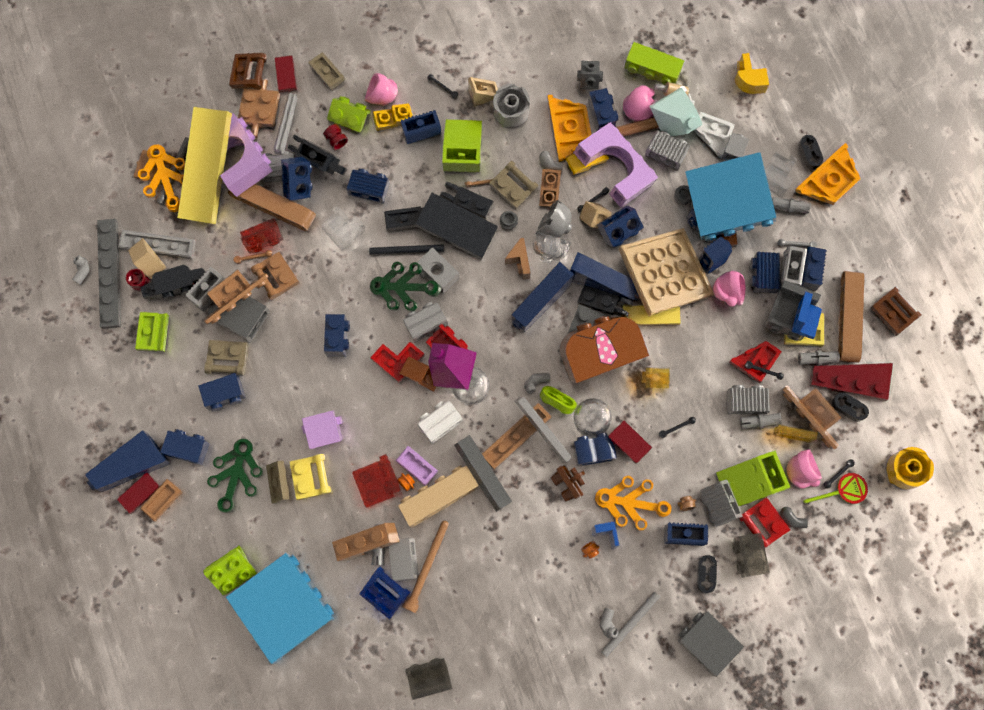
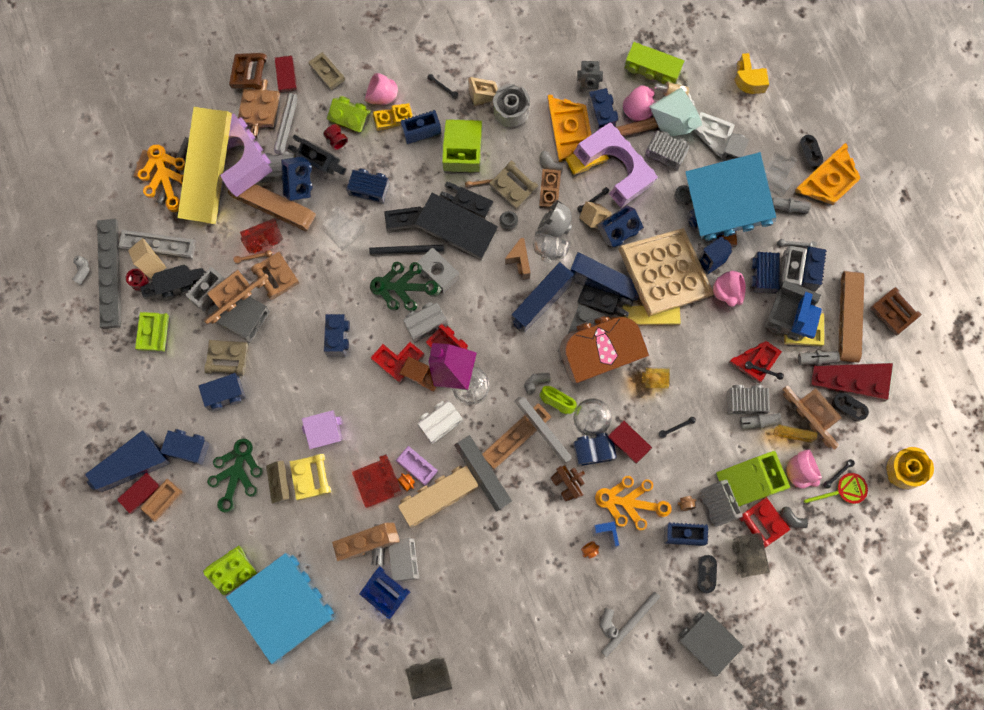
medium nougat piece [401,521,449,613] -> none

